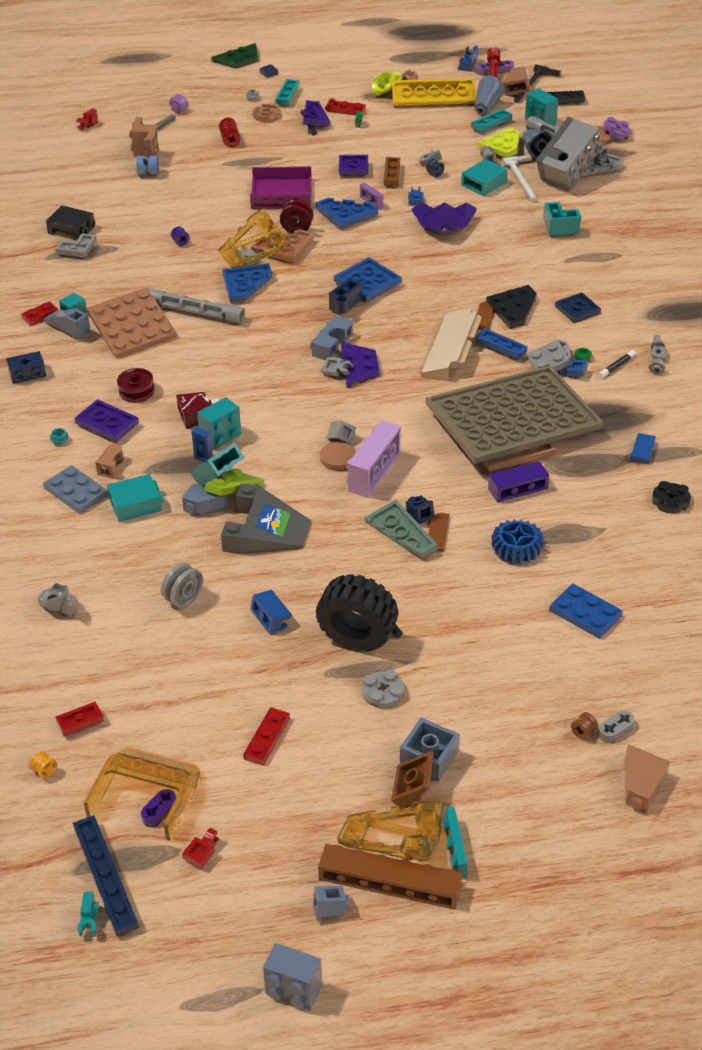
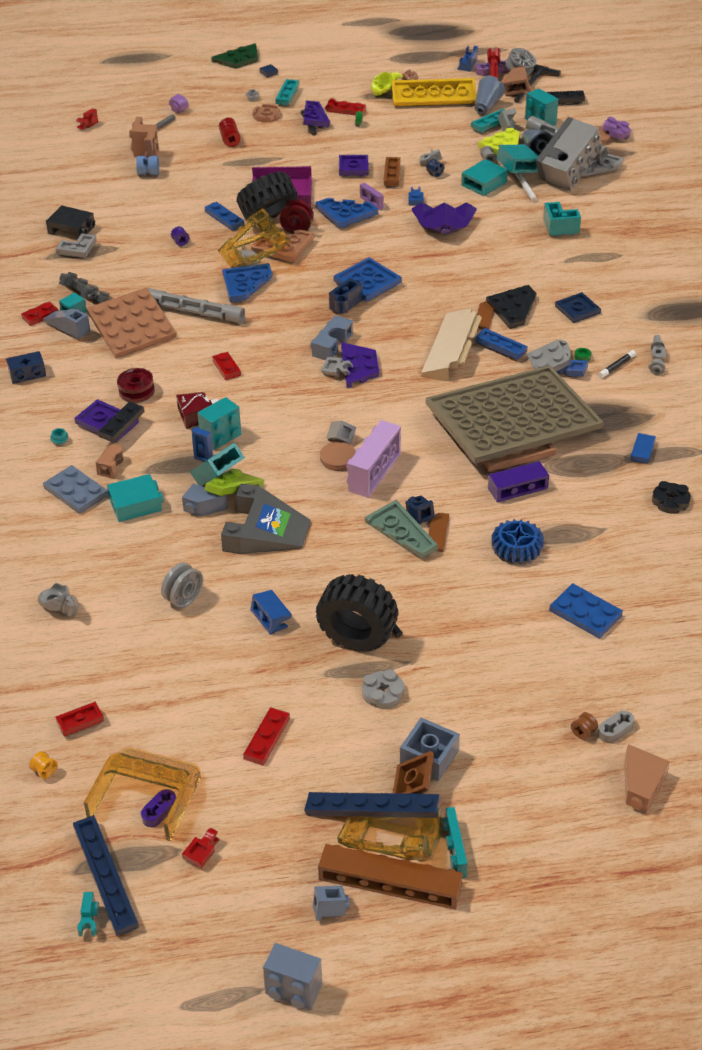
none -> dark grey hinge [59,272,114,303]
none -> black plate [98,401,145,443]
none -> blue plate [205,201,244,231]
none -> red plate [212,352,241,380]
none -> black tyre [236,172,298,224]
none -> dark blue plate [304,792,441,818]
none -> teal brick [496,145,538,173]
none -> light grey panel [497,108,517,131]
none -> light grey wheel [506,48,536,76]

